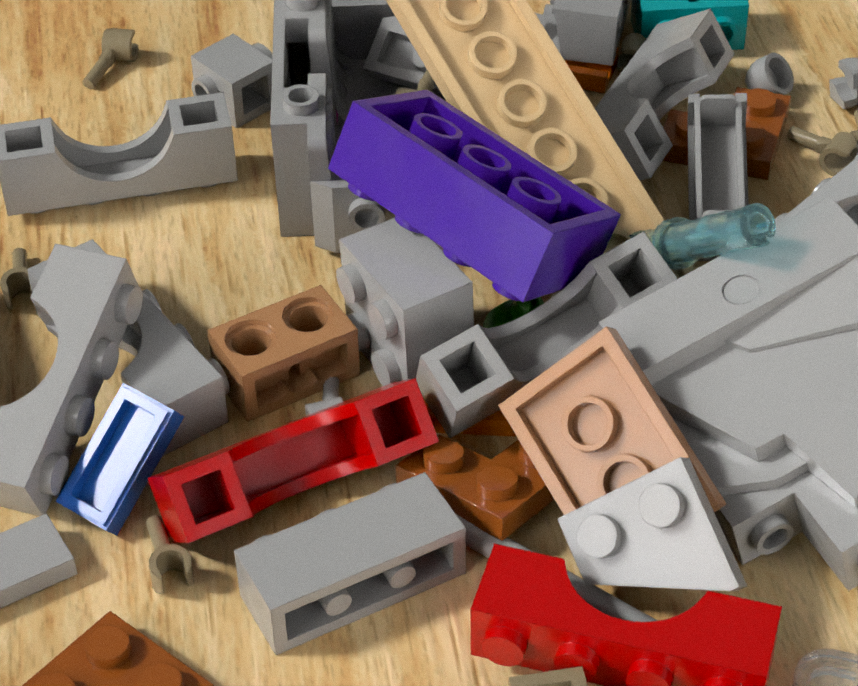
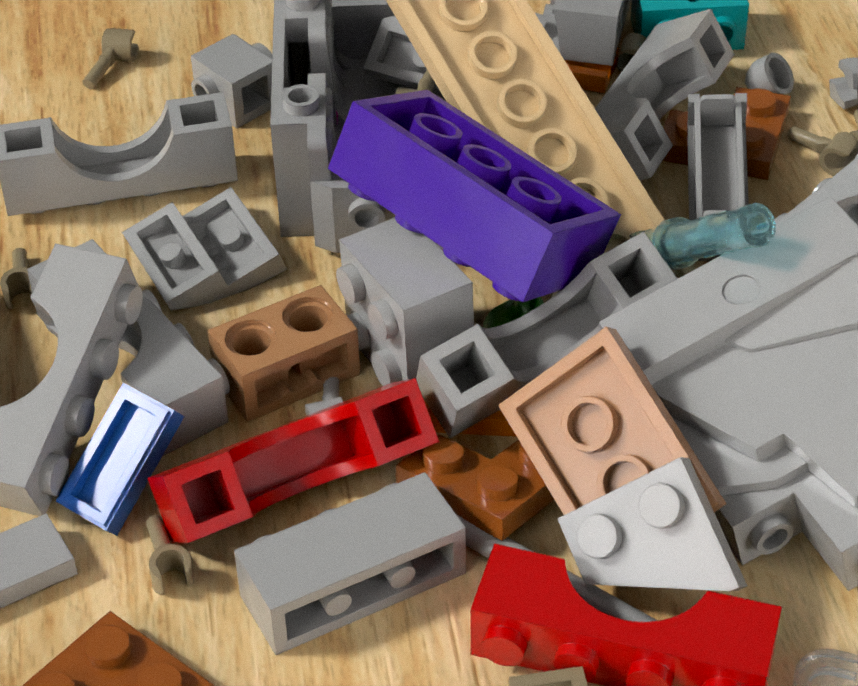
none -> light grey slope [122,187,287,310]

